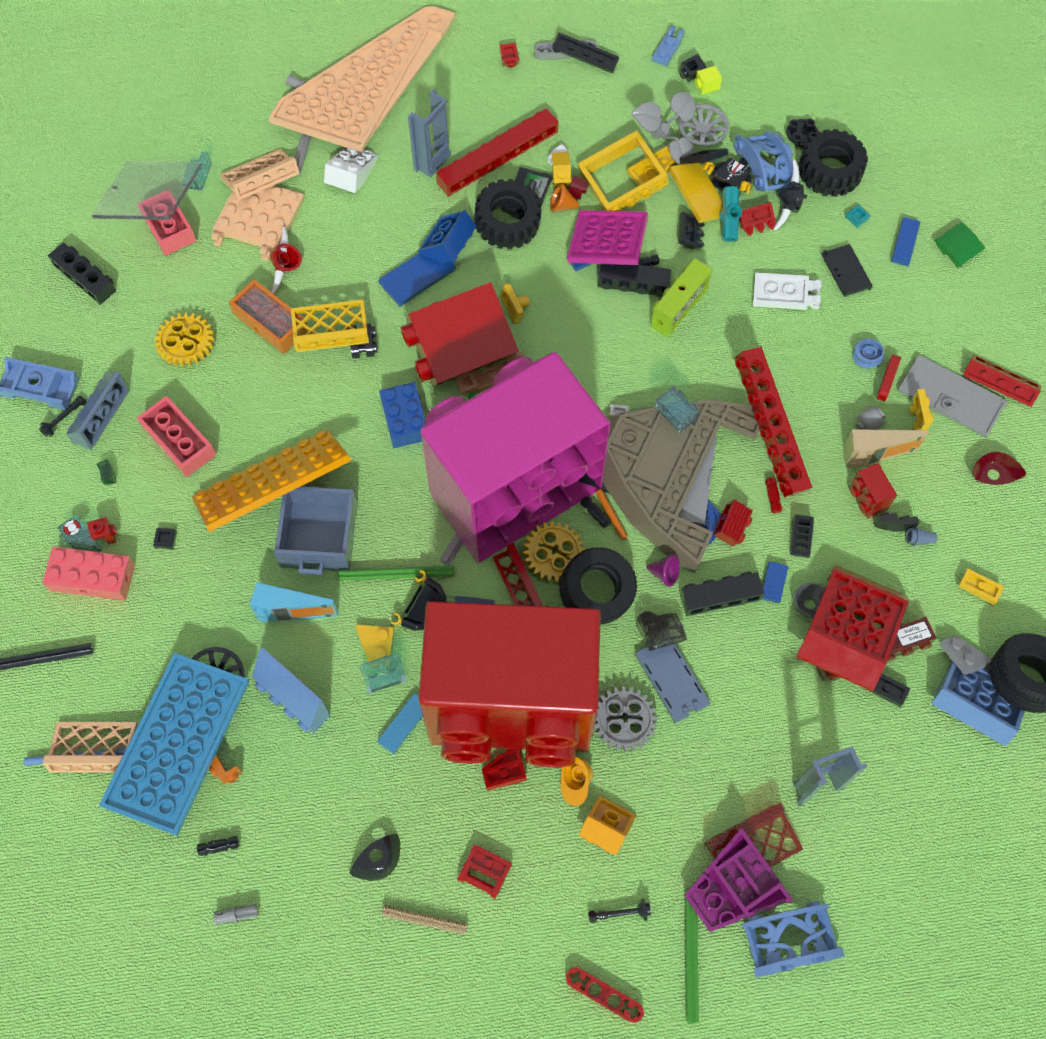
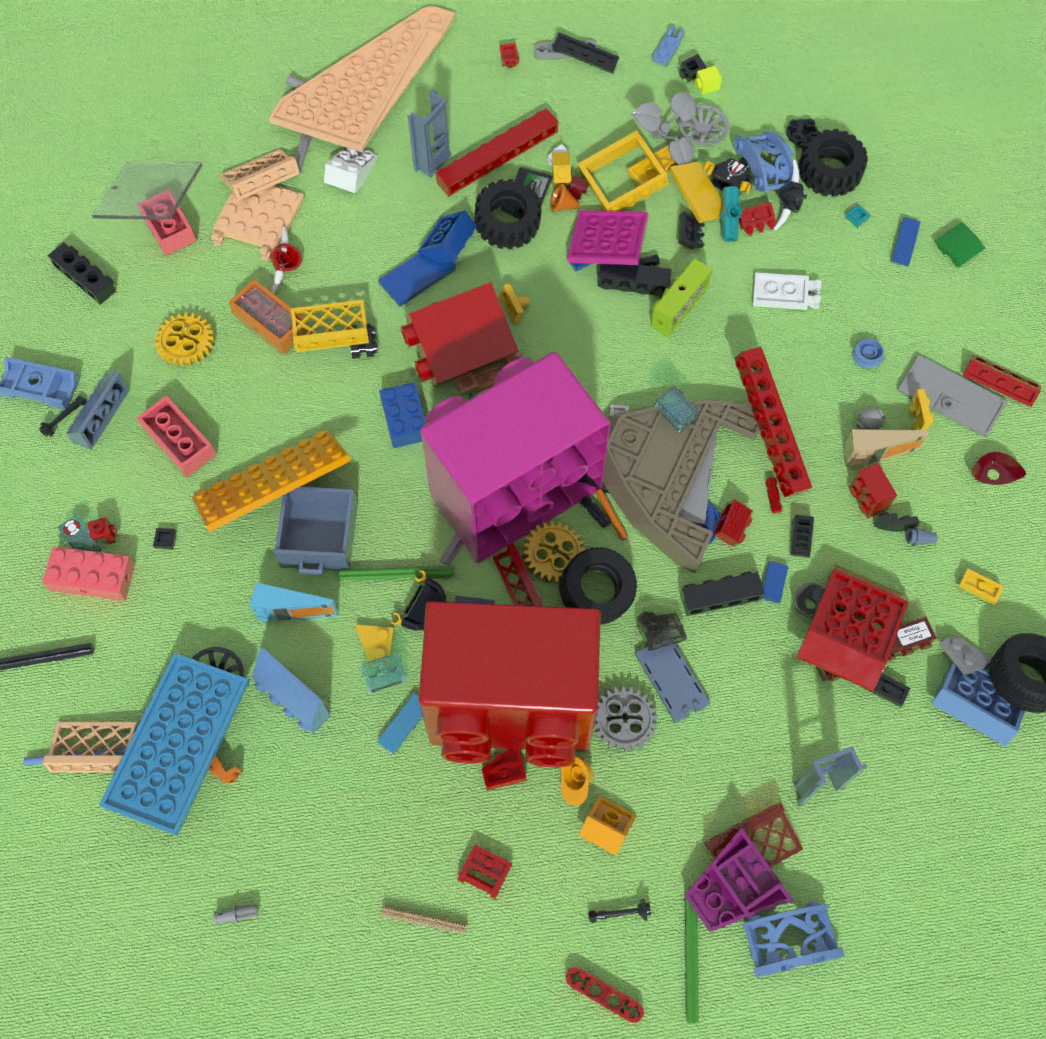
clear green piece [96,459,116,485] -> none
clear light blue panel [182,152,212,191] -> none
black axle [197,836,240,856] -> none
black piece [349,833,400,881] -> none
magenta hat [646,554,680,587] -> none
black tile [679,148,729,165] -> none
black door [821,244,873,297] -> none
red beam [876,354,901,402] -> none

